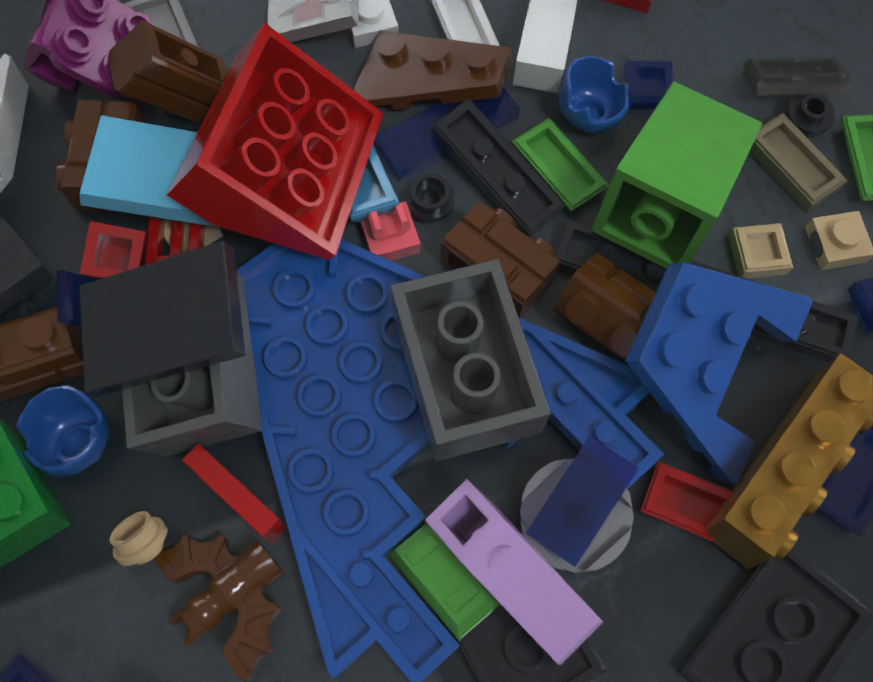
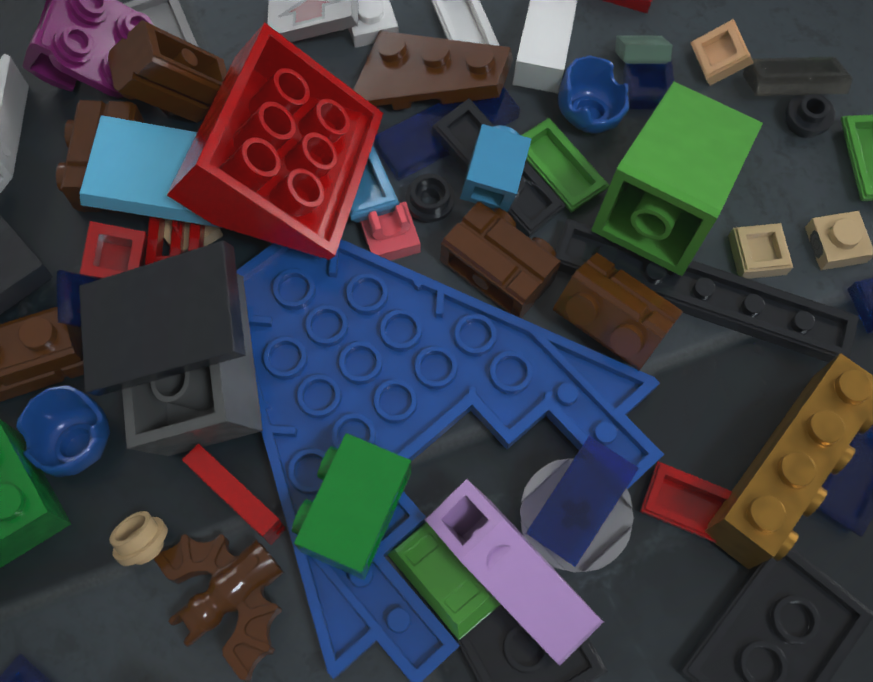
dark grey brick [390,259,551,462] -> none
blue wing [626,262,813,485] -> none
dark tan tile [749,113,848,213] -> none
none -> green brick [291,433,411,580]
none -> dark azure brick [460,124,531,213]
none -> sand green tile [615,36,673,64]
none -> light nougat tile [690,19,754,86]

